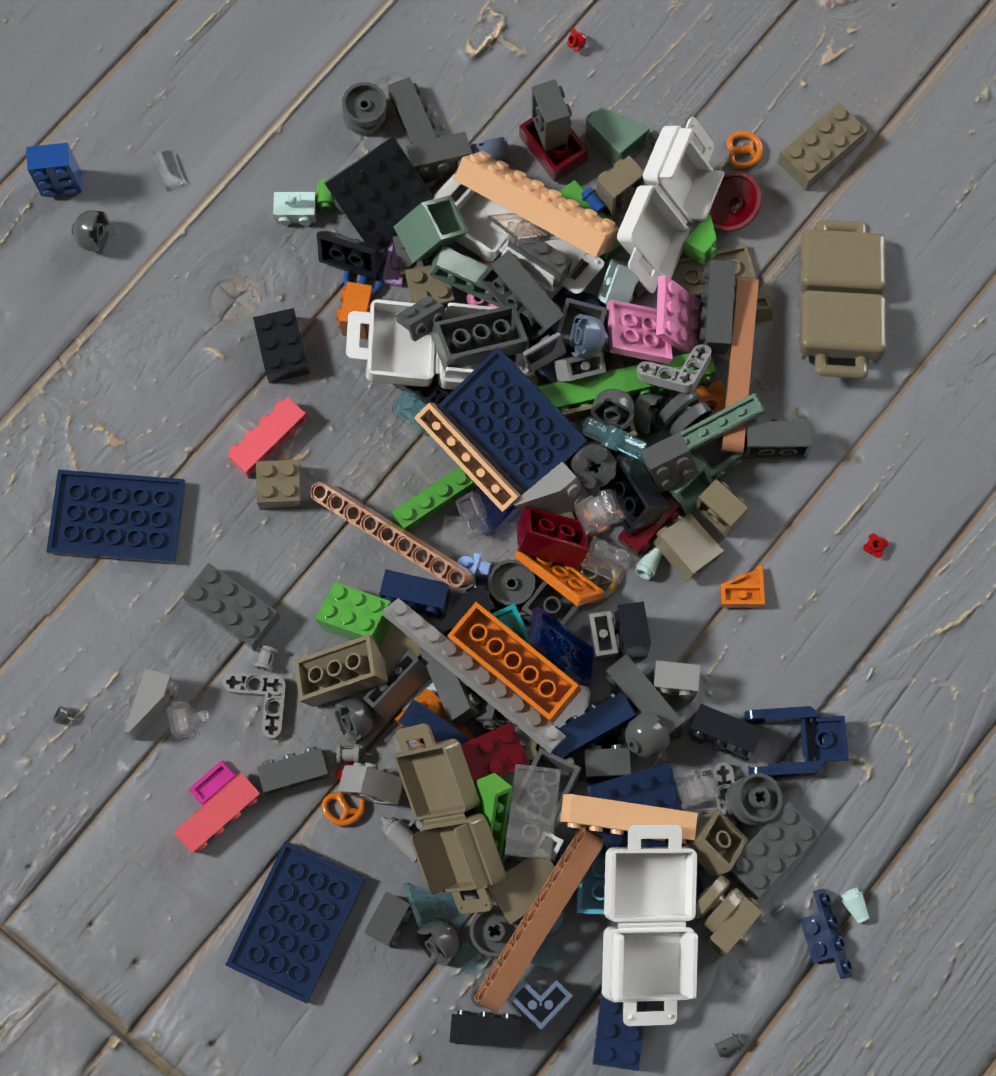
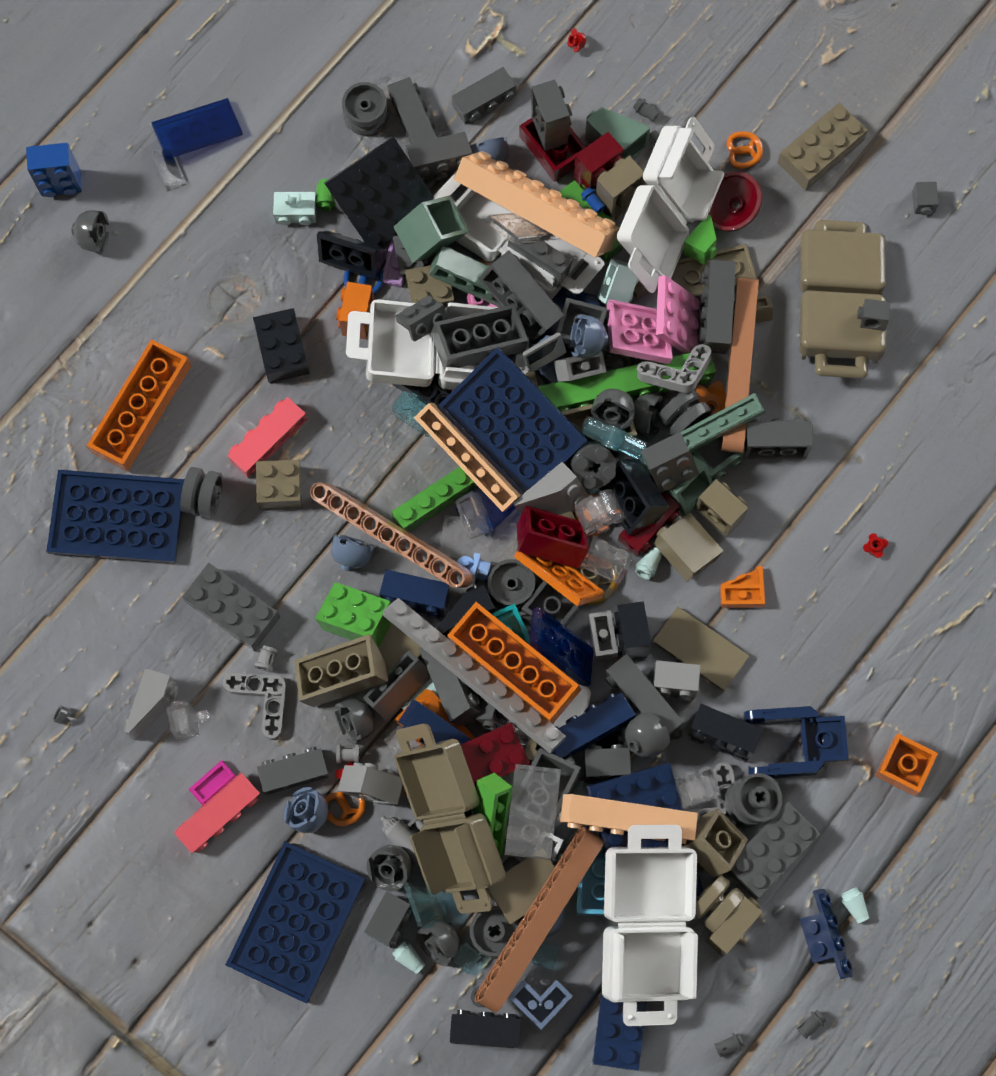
none -> orange brick [86,339,191,472]
none -> clear blue tile [151,98,243,160]
none -> dark grey wheel [180,467,223,519]
none -> sand blue cylinder [283,787,329,833]
none -> sand blue cylinder [331,534,375,572]
none -> dark grey cylinder [367,845,413,891]
none -> light aqua cone [392,941,425,974]
none -> dark grey brick [452,67,516,124]
none -> dark red brick [574,132,624,193]
none -> dark grey pin [633,98,660,122]
none -> dark tan tile [653,606,749,692]
none -> dark grey pin [797,1010,826,1039]
none -> dark grey brick [857,299,891,331]
none -> orange brick [875,733,938,796]
none -> dark grey brick [912,182,939,215]

